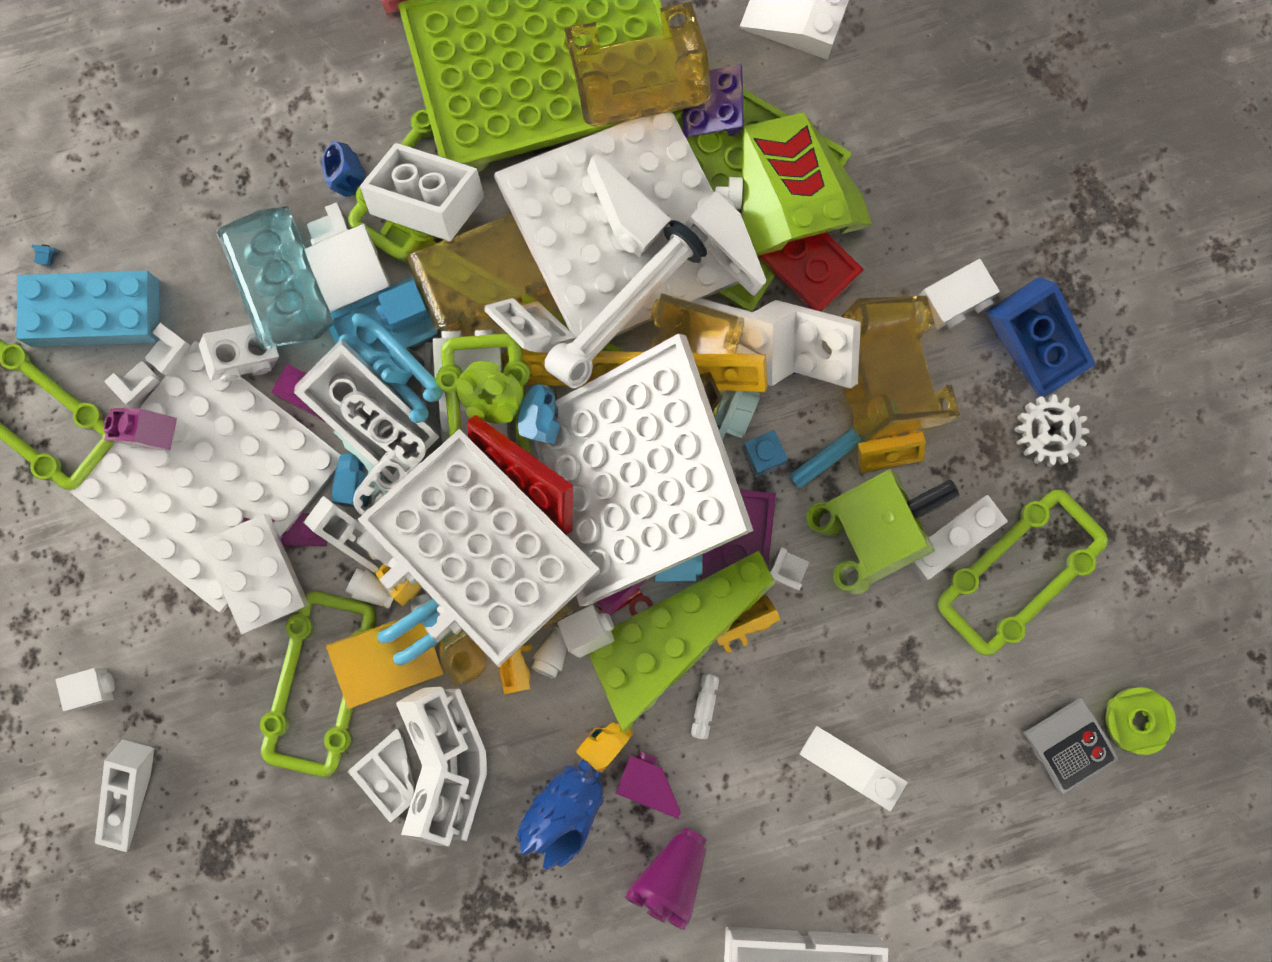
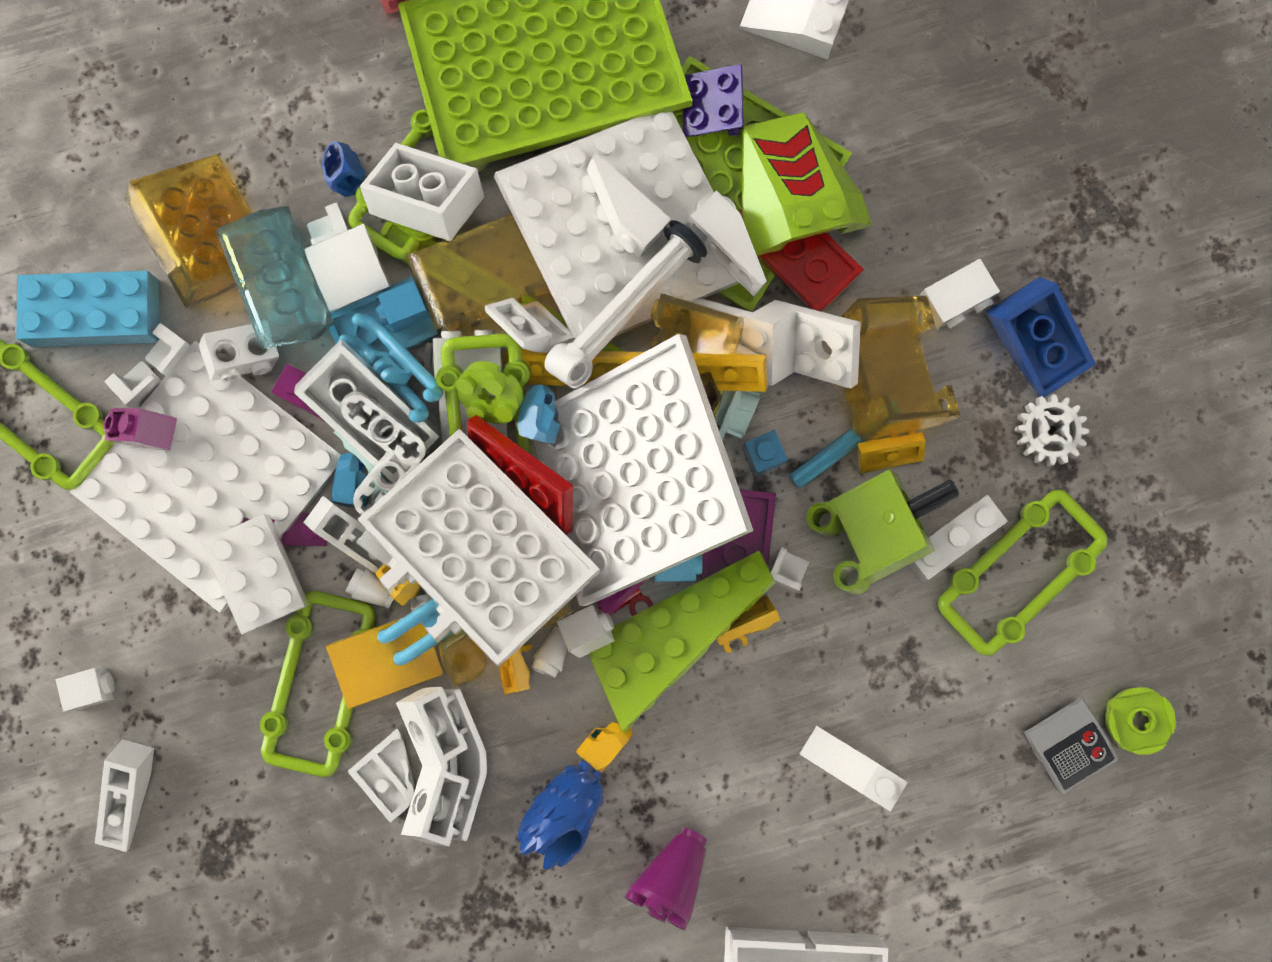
dark azure piece [31,244,58,266] -> none
clear yellow windscreen [564,2,711,127] -> none
magenta slope [615,750,681,819] -> none
white axle [691,673,719,740] -> none
white tile [715,177,743,210] -> none
none -> clear yellow slope [124,154,279,308]

